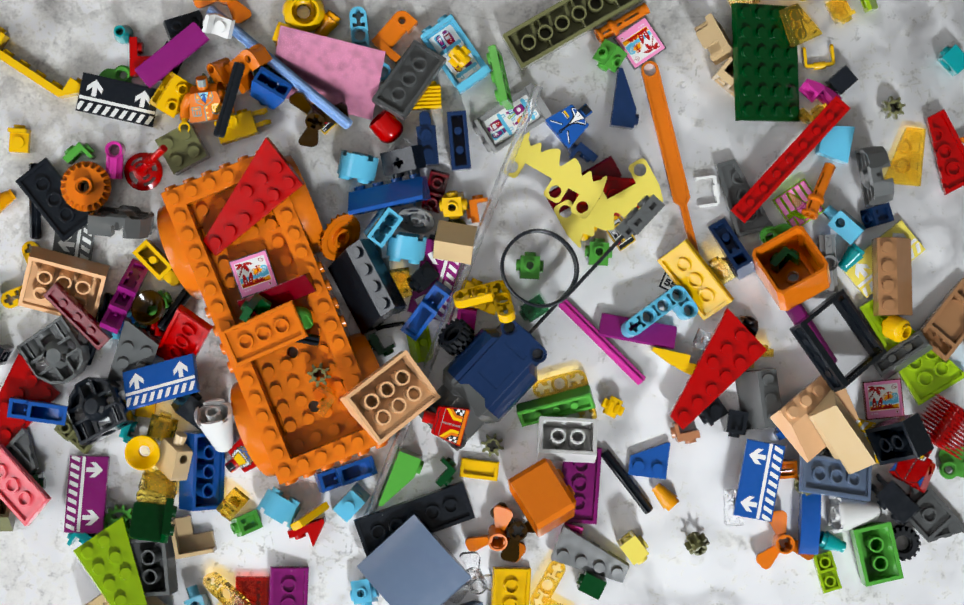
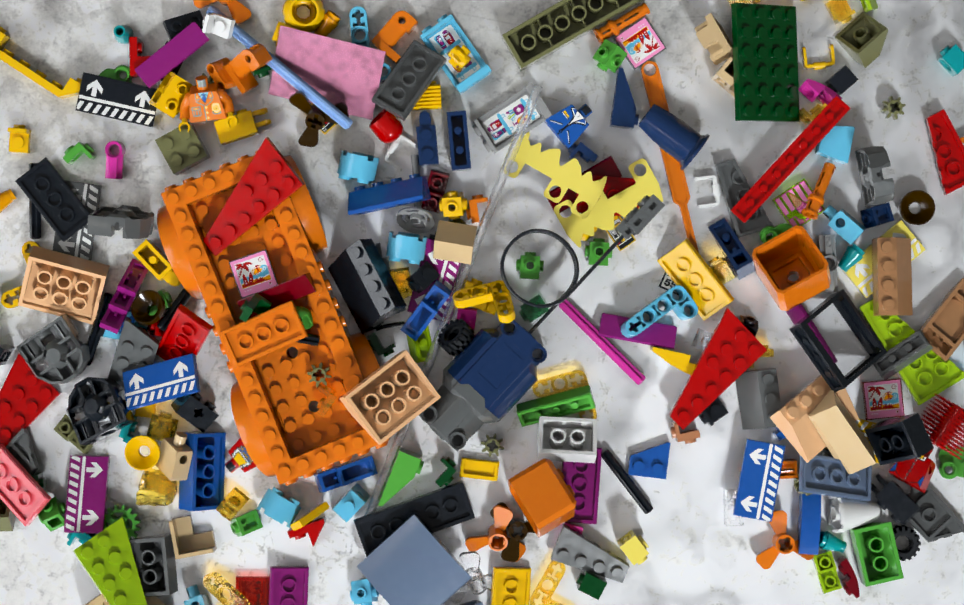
blue slope [7,397,68,426] -> none
dark red tile [43,282,113,351] -> none
orange gear [60,161,111,212] -> none
red dish [124,145,168,191] -> none
dark green bracket [129,498,177,543] -> none
white cone [194,398,233,452] -> none
black axle [213,62,245,138] -> none
blue torso [250,66,293,109] -> none
orange gear [319,213,360,261] -> none
medium azure torso [364,207,404,248] -> none
black brick [380,144,427,179] -> none
torso [422,405,470,446] -> none
bright green plate [486,45,514,110] -> none
yellow gear [601,395,625,419] -> none
light orange cone [652,483,679,511] -> none
olive gear [684,532,710,556] -> none
black bracket [724,409,749,438] -> none
dark green bracket [770,246,801,274] -> none
clear yellow wing [779,3,822,47] -> none
yellow head [881,315,912,342] -> none
clear yellow wing [883,127,926,187] -> none
none -> bright green brick [38,496,66,532]
none -> dark blue piece [639,104,710,170]
none -> olive slope [835,12,888,68]
none -> dark red slope [837,556,860,599]
none -> dark brown piece [899,190,935,225]

